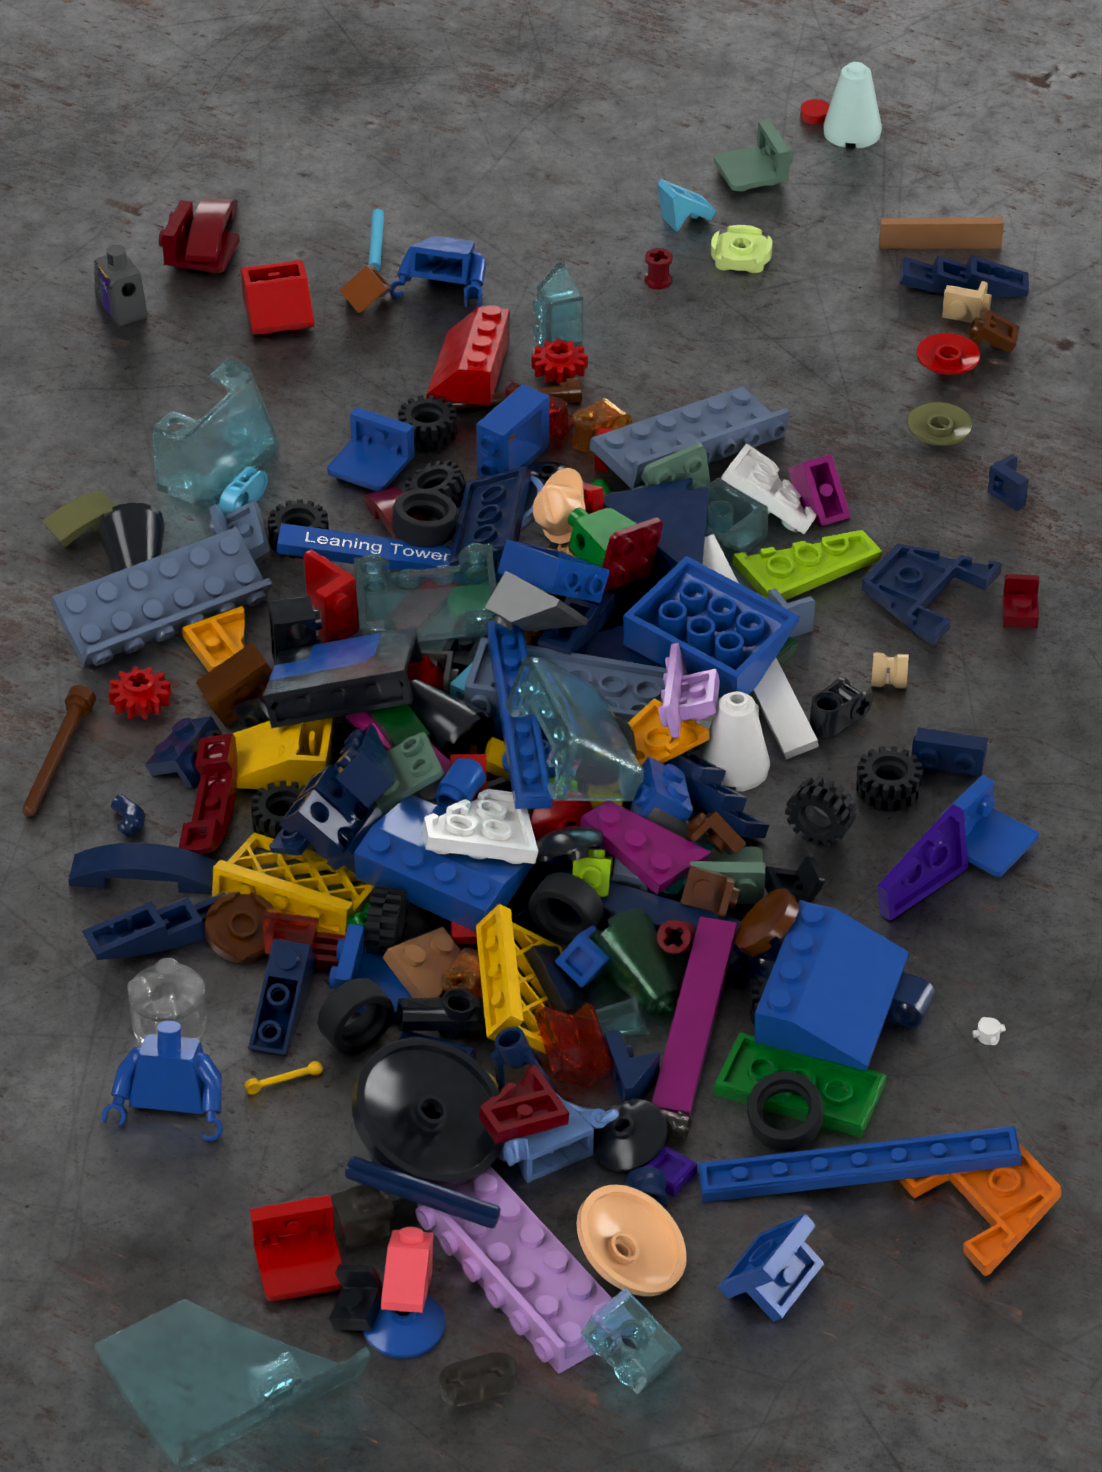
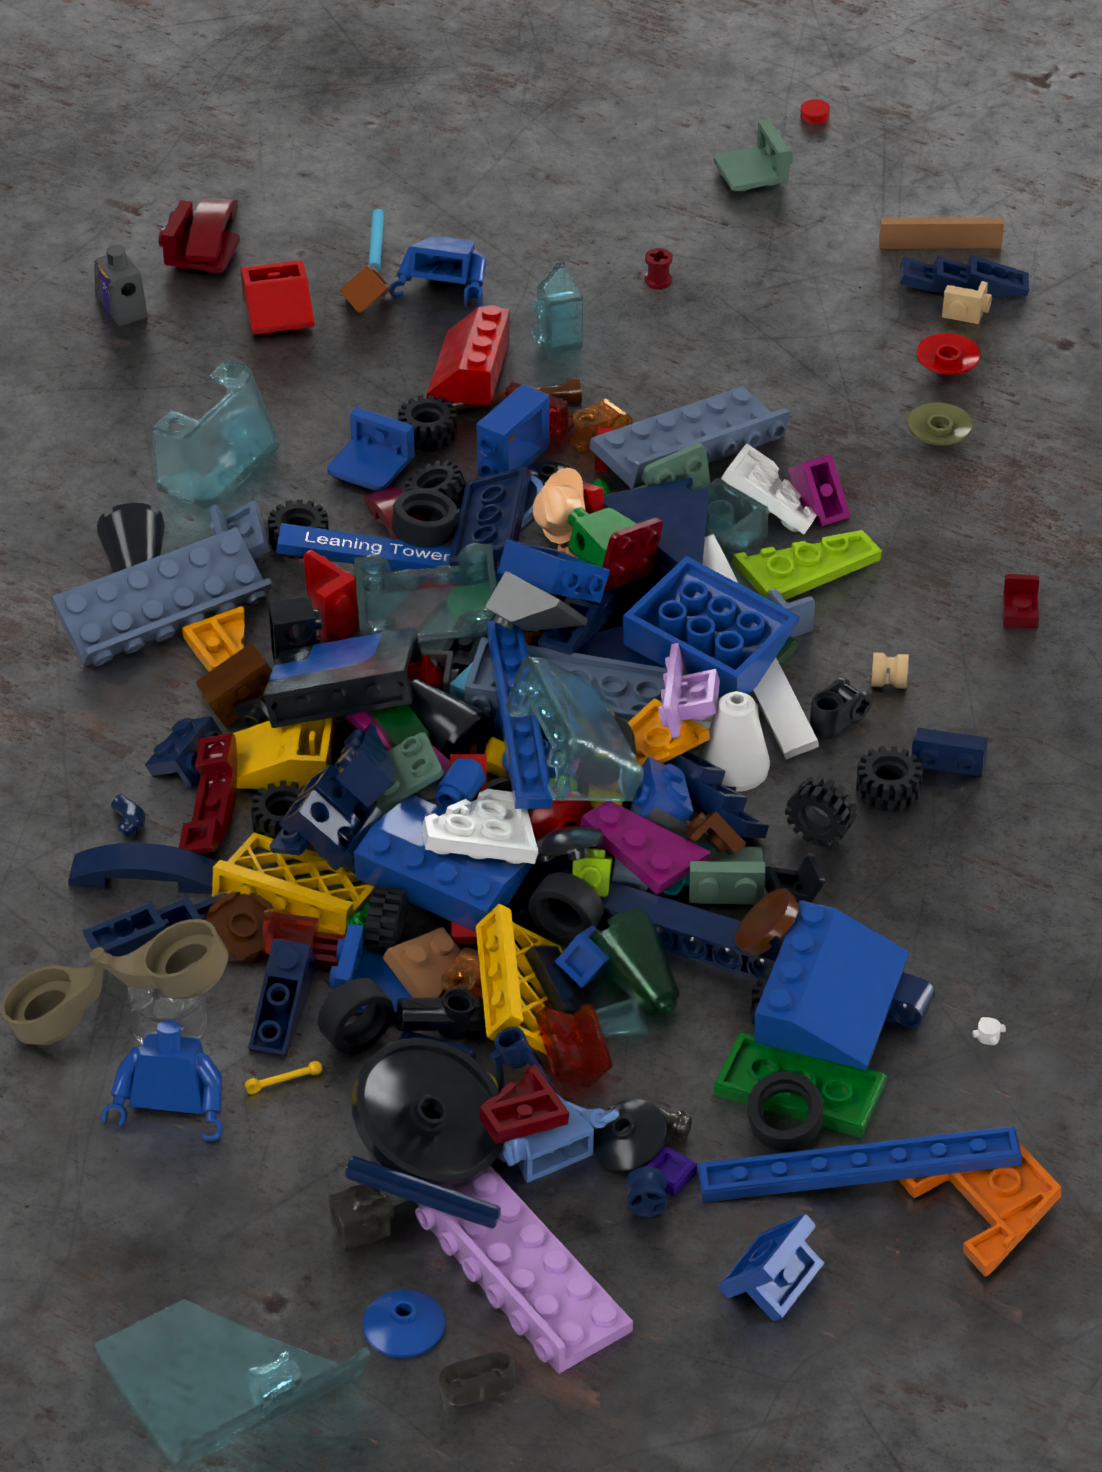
reddish brown piece [22,685,96,817] -> none
olive slope [42,489,115,548] -> none
red gear [108,666,171,720] -> none
medium azure piece [219,467,268,515] -> none
red bracket [249,1195,342,1302] -> none
black bracket [329,1264,383,1331] -> none
coral slope [381,1227,434,1313] -> none
red gear [531,338,588,385] -> none
light nougat dish [577,1185,687,1296] -> none
clear light blue brick [581,1288,683,1394] -> none
dark blue slope [604,1030,660,1102] -> none
magenta tile [652,917,737,1120] -> none
dark red bush [657,920,696,954] -> none
medium azure slope [658,179,717,231] -> none
reddish brown bracket [680,865,739,918] -> none
yellowish green plate [711,225,772,273] -> none
light aqua cone [823,62,882,148] -> none
dark blue wing [862,543,1002,646] -> none
dark purple wing [877,804,968,921] -> none
blue bracket [941,775,1039,877] -> none
reddish brown bracket [967,309,1019,353] -> none
dark blue bracket [988,454,1029,511] -> none
none -> dark tan piece [1,919,229,1045]

